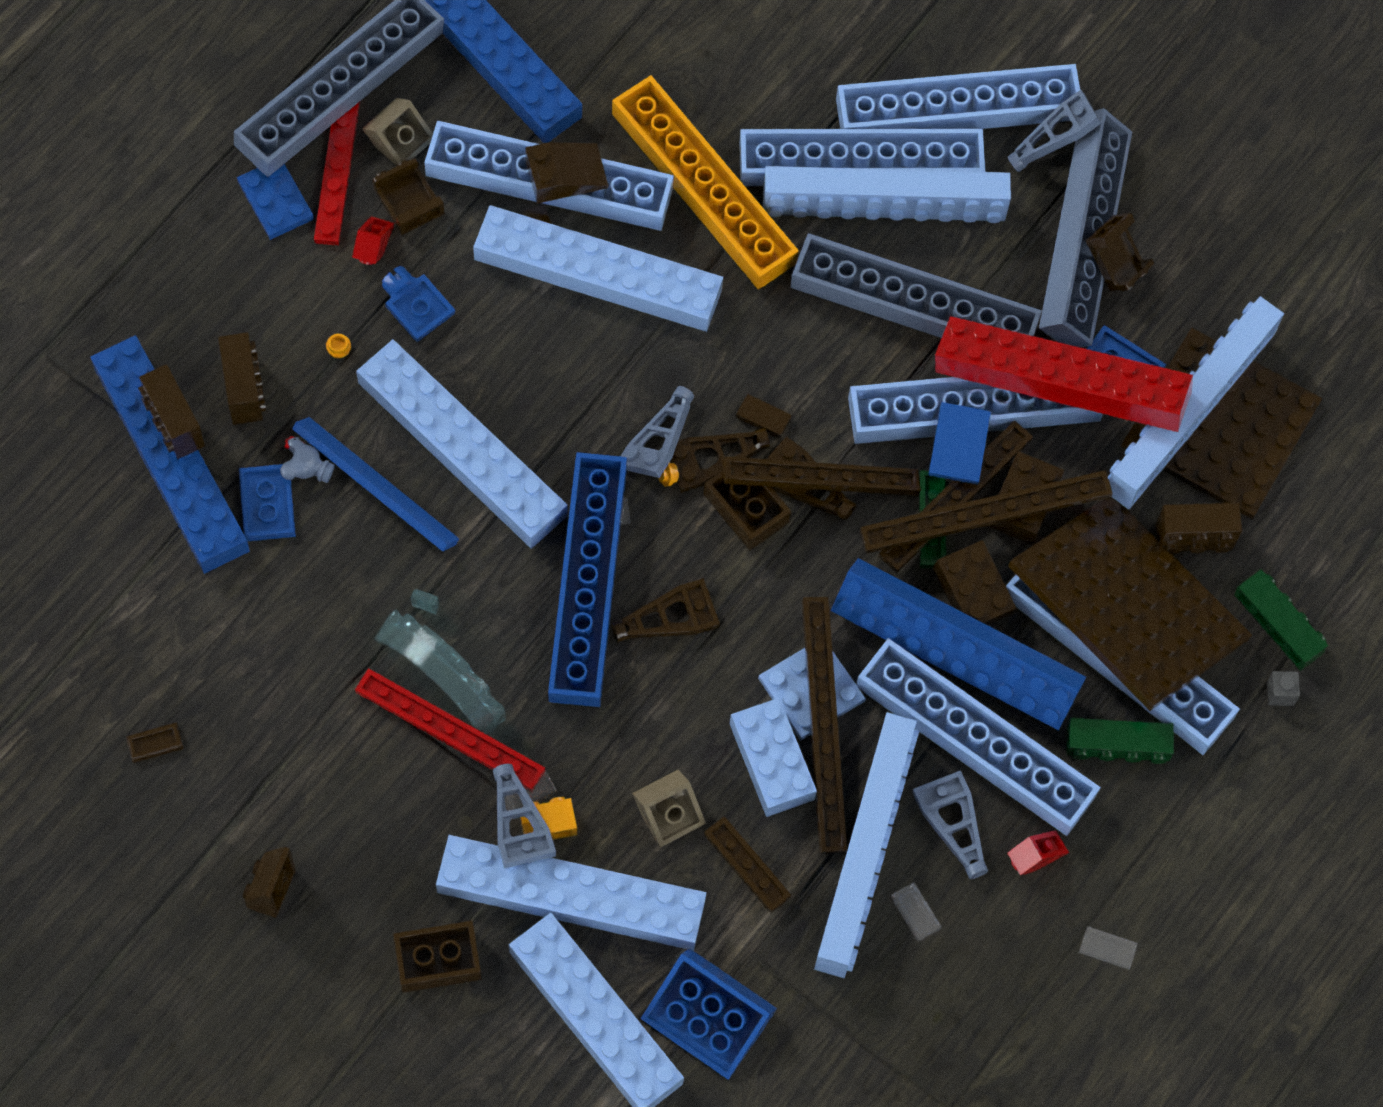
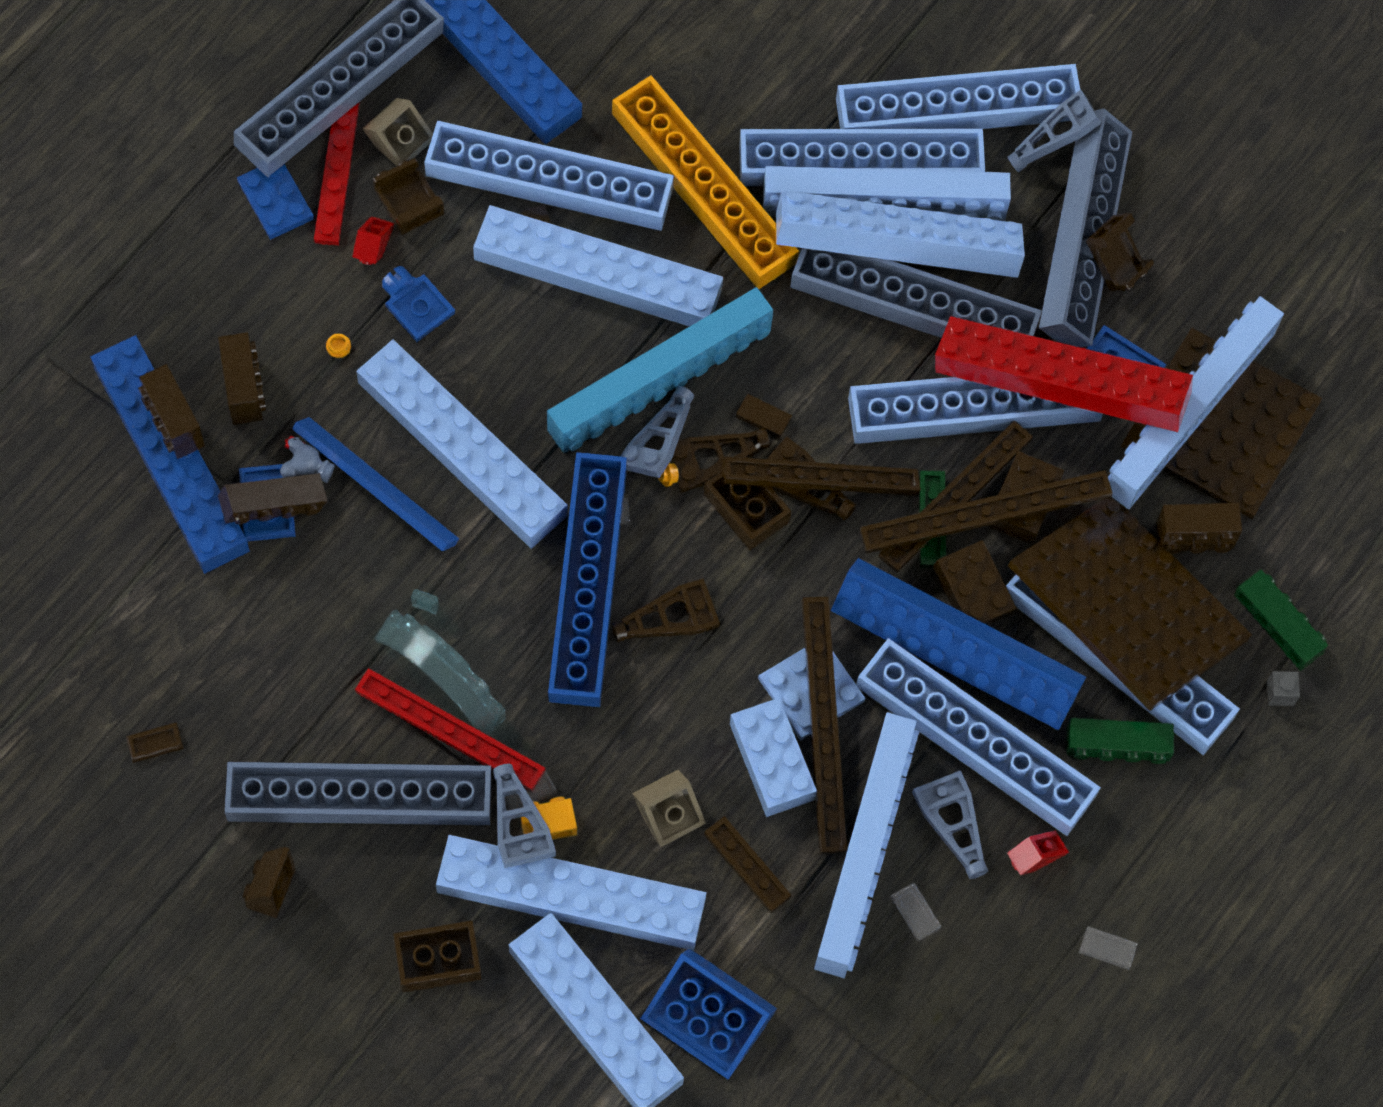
dark brown slope [525,142,609,204] -> none
blue tile [928,402,991,485] -> none
none -> dark brown brick [218,473,328,525]
none -> sand blue brick [225,762,492,825]
none -> dark azure brick [547,287,773,454]
none -> light blue brick [776,190,1025,278]

